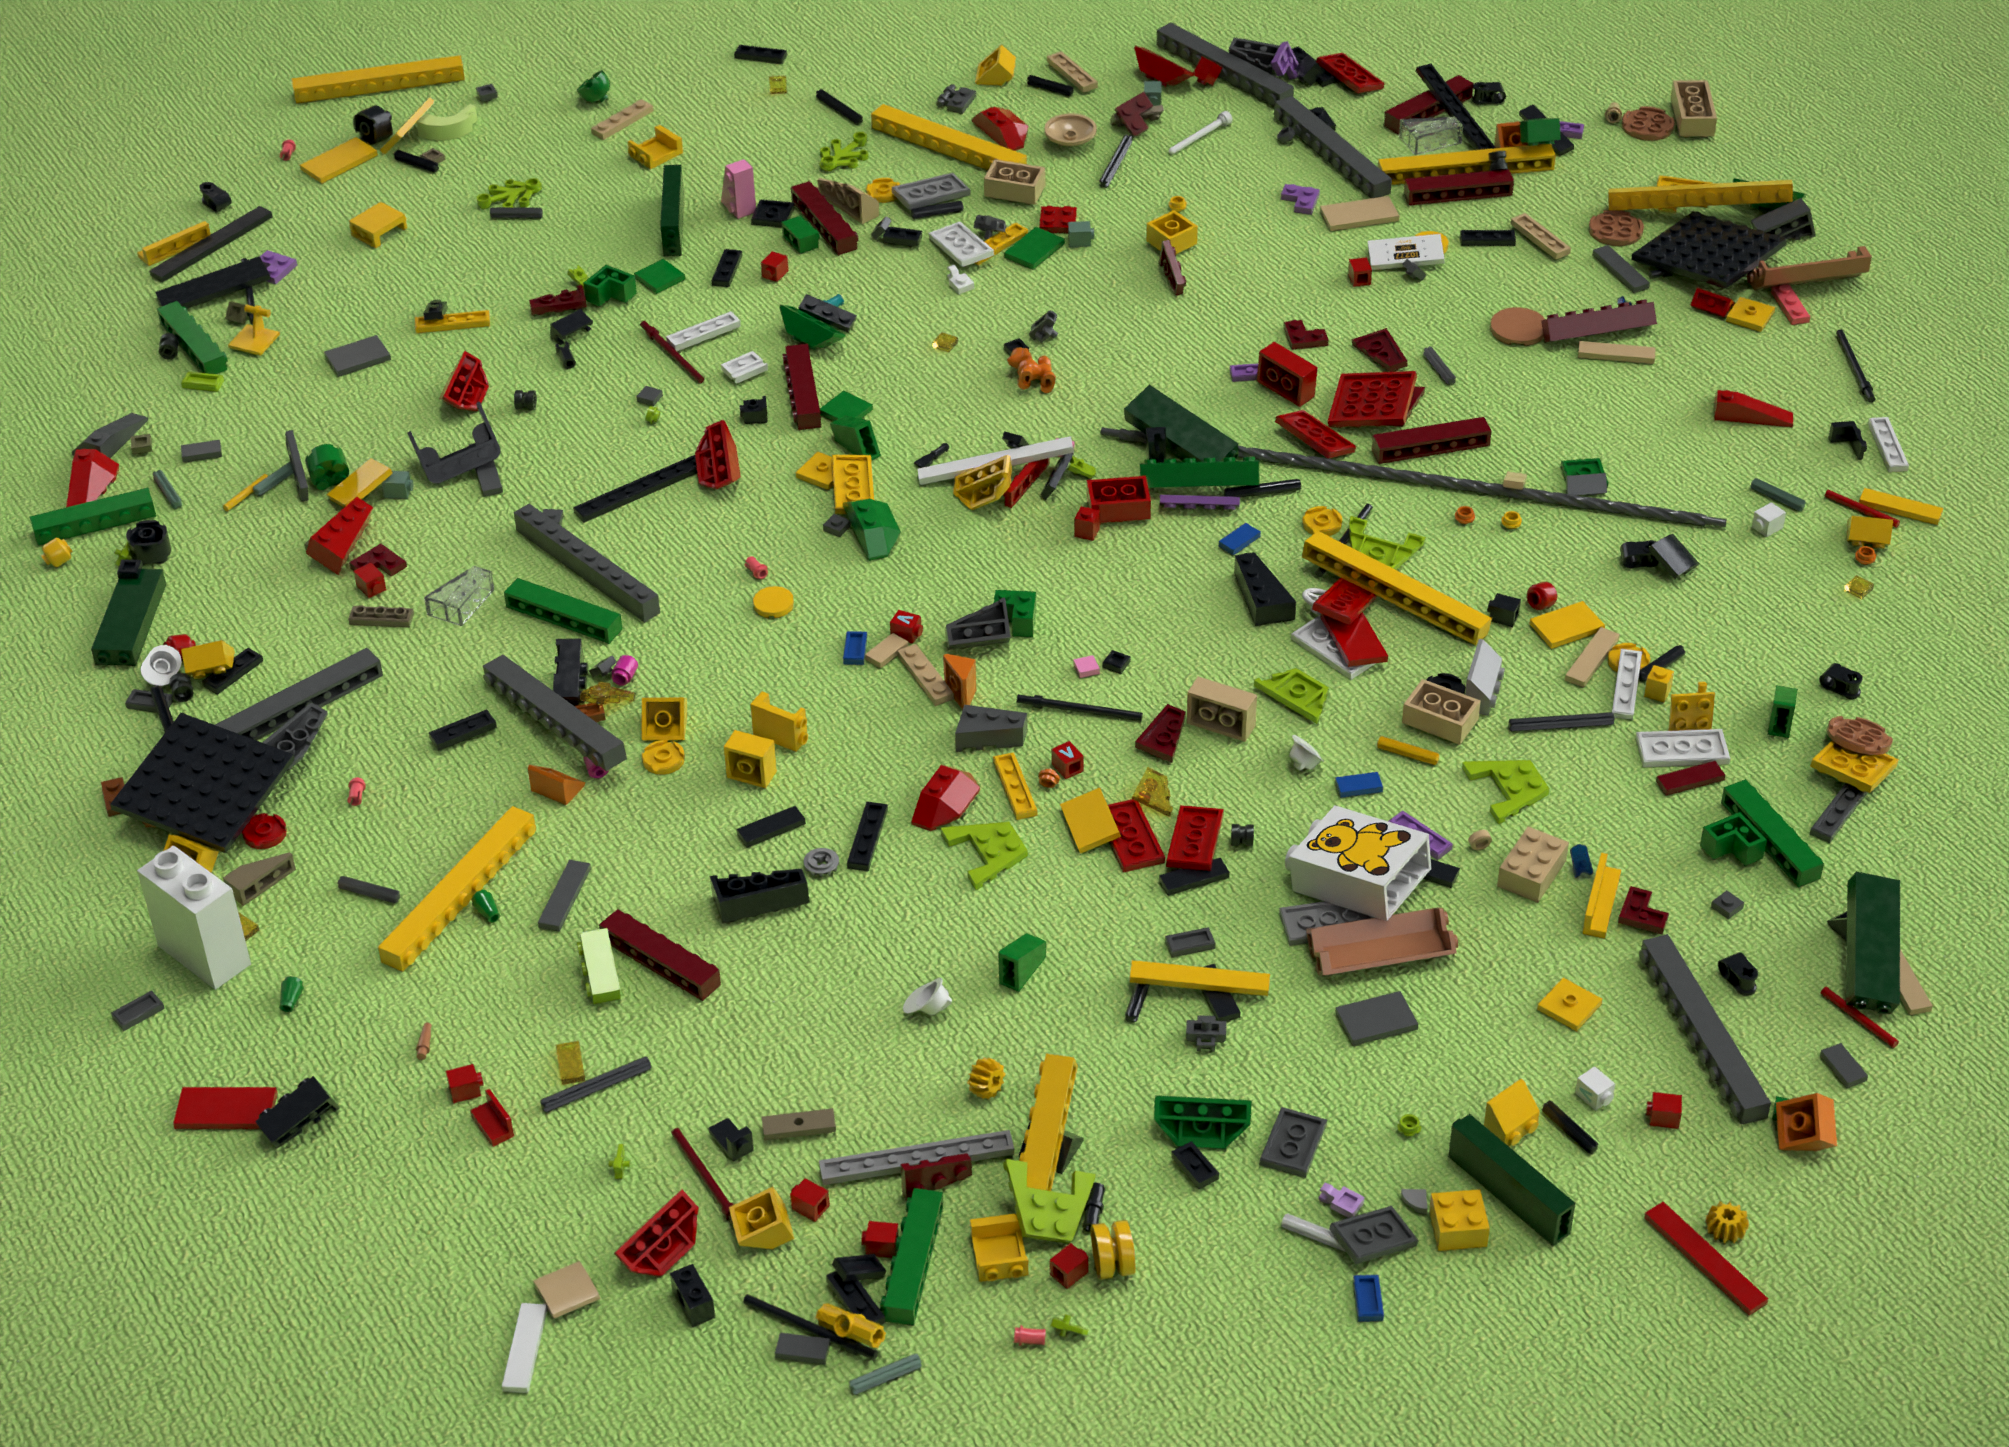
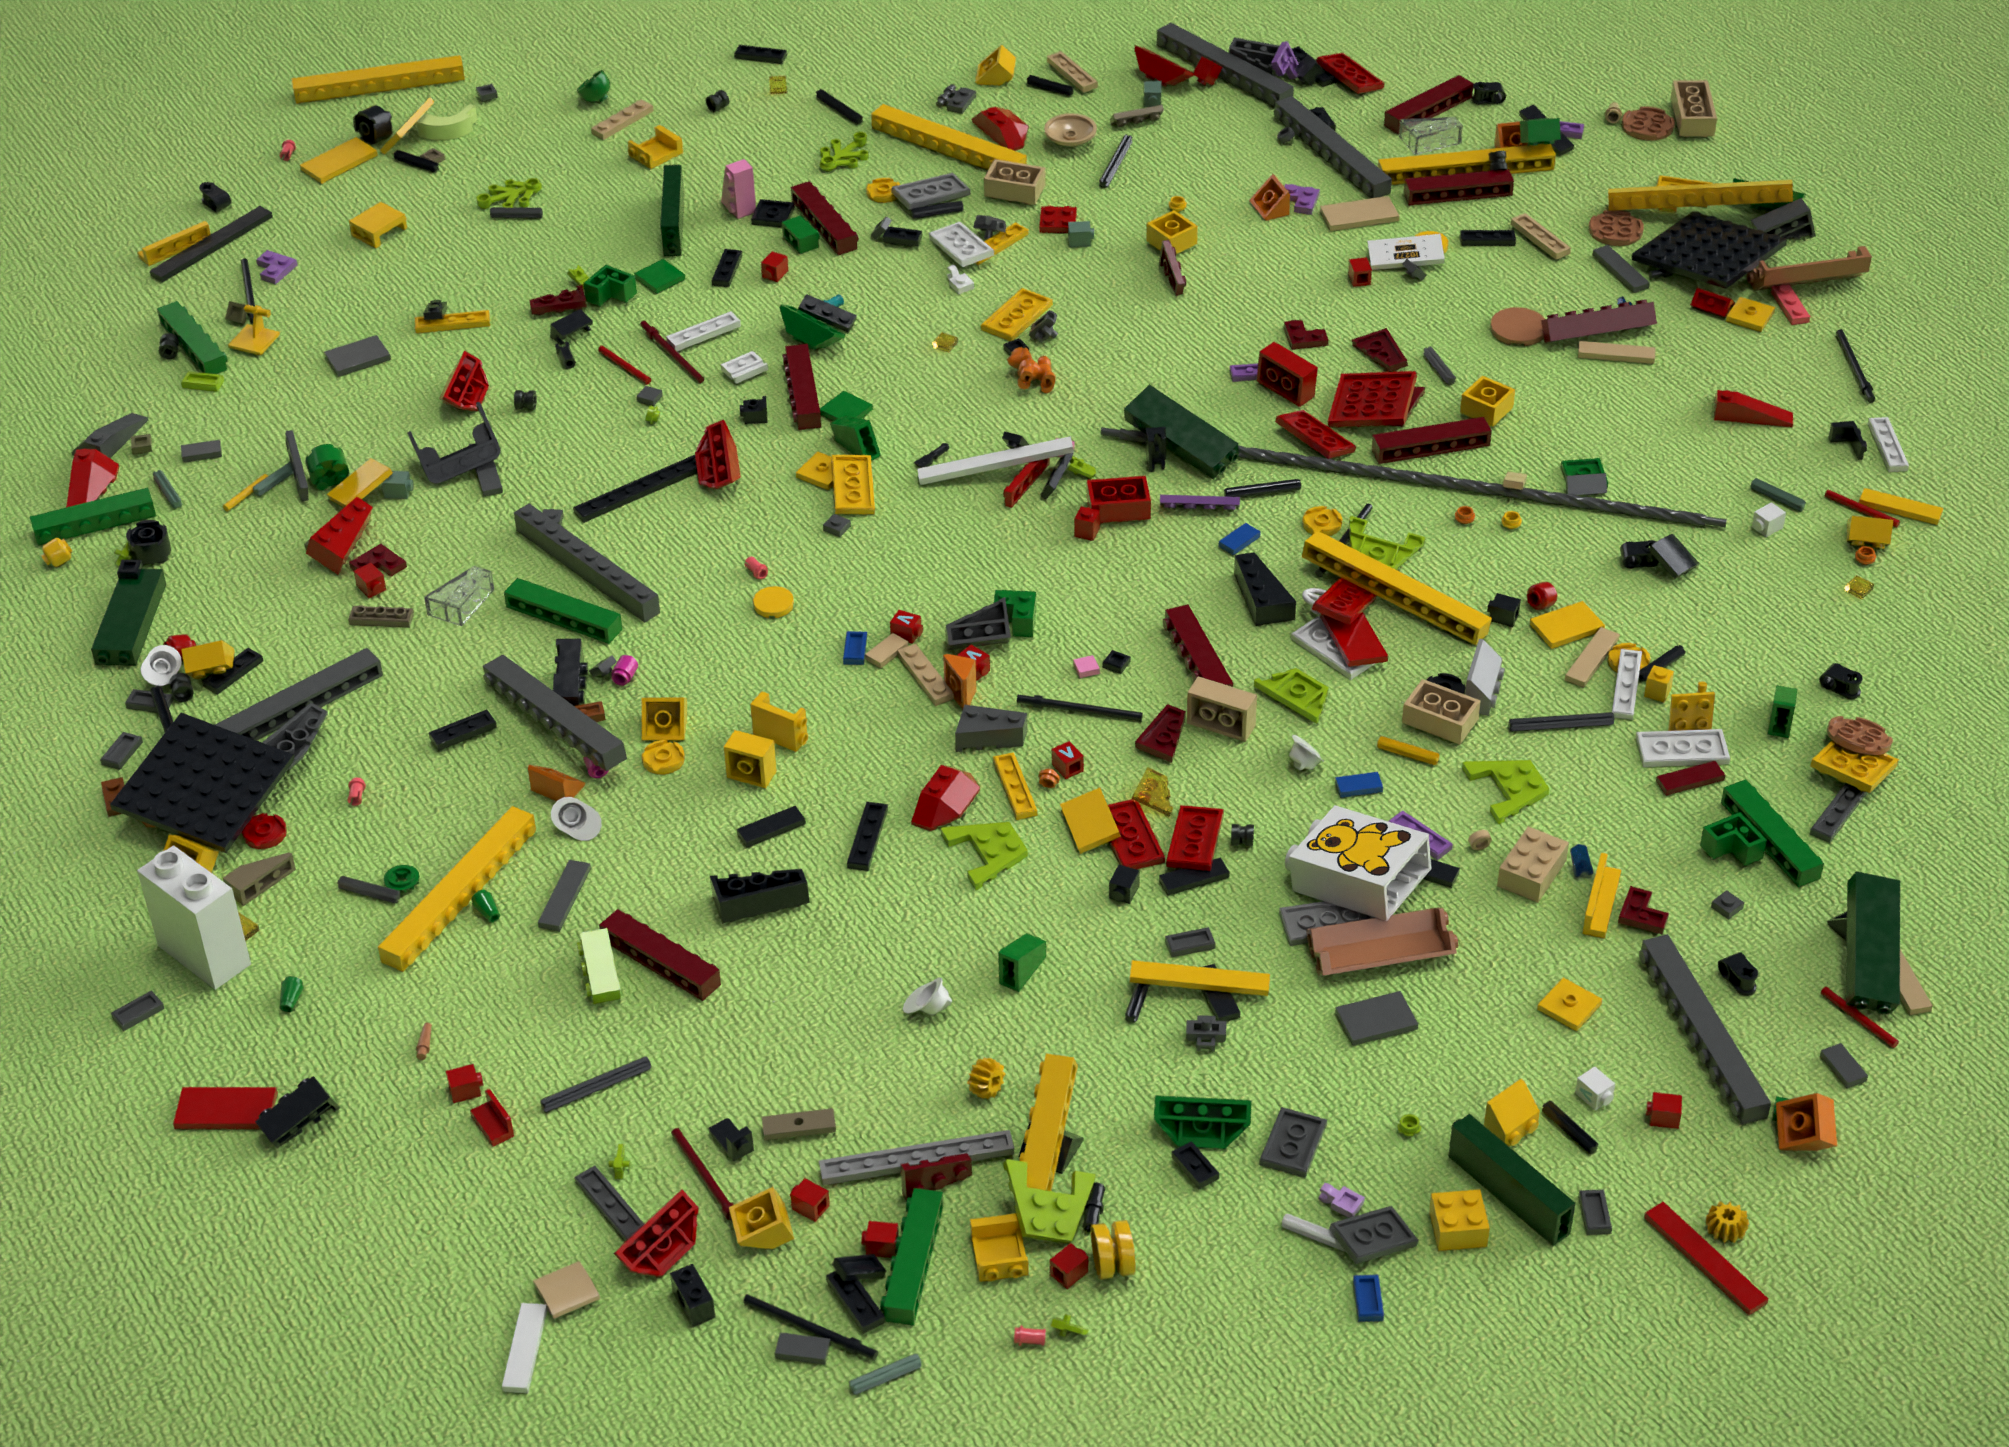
black tile [155,256,271,309] -> none
clear yellow tile [556,1041,585,1085] -> none
clear yellow wing [580,682,636,705] -> none
light grey gear [804,848,839,877] -> none
yellow piece [816,1303,886,1348] -> none
tan wedge [817,178,879,224] -> none
green wedge [843,499,901,561] -> none
yellow wedge [953,454,1012,510] -> none
green tile [1004,227,1065,270] -> none
dark red plate [1114,92,1153,138] -> none
green brick [1140,457,1260,488] -> none
white piece [1168,111,1233,155] -> none
light grey tile [1401,1189,1428,1214] -> none
black tile [1416,63,1496,150] -> none
none -> dark grey tile [100,732,143,770]
none -> green gear [384,865,420,893]
none -> white piece [551,797,602,841]
none -> dark grey tile [574,1166,644,1241]
none -> red bar [598,345,651,384]
none -> pearl dark grey wheel [705,90,730,112]
none -> red brick [957,644,990,681]
none -> yellow tile [981,288,1053,341]
none -> black brick [1109,865,1140,904]
none -> dark red brick [1163,604,1233,687]
none -> orange slope [1249,174,1290,221]
none -> yellow brick [1460,375,1515,427]
none -> dark grey tile [1579,1189,1612,1235]

